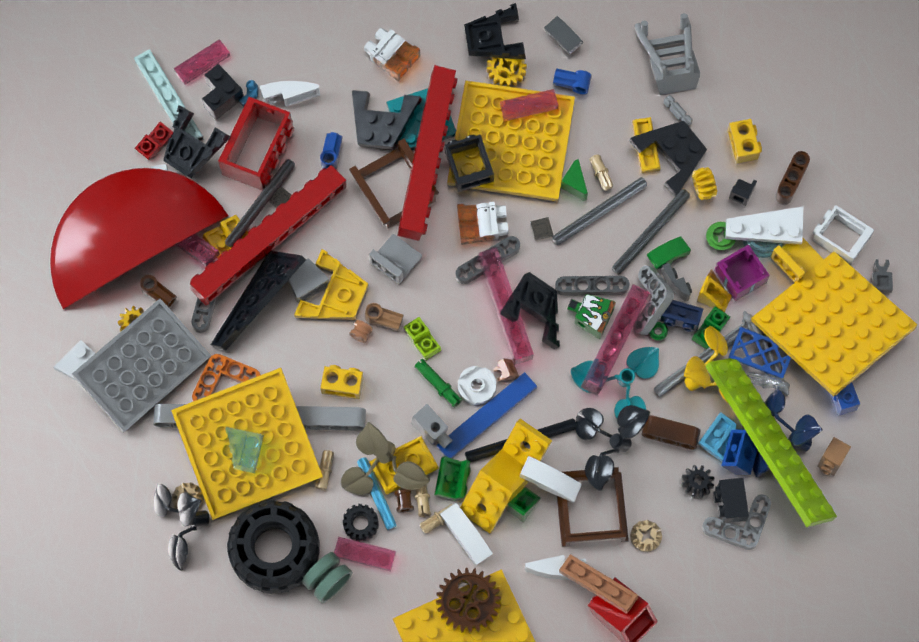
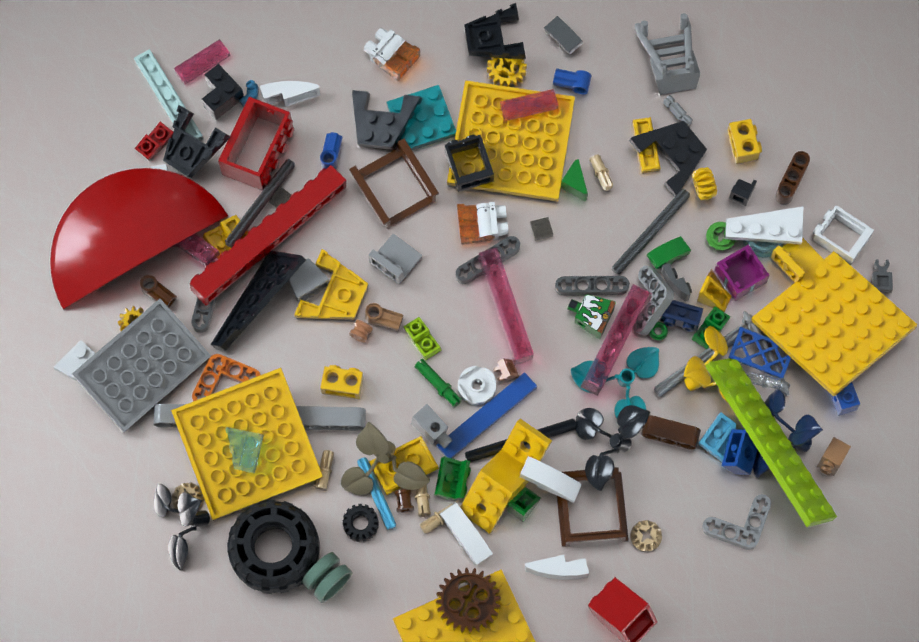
clear pink plate [334,536,396,572] -> none
red brick [397,65,458,241] -> none
black wing [500,272,560,349] -> none
dark grey axle [552,177,647,245] -> none
nougat plate [559,554,638,614] -> none
black gear [681,465,715,498] -> none
black brick [713,478,749,523] -> none

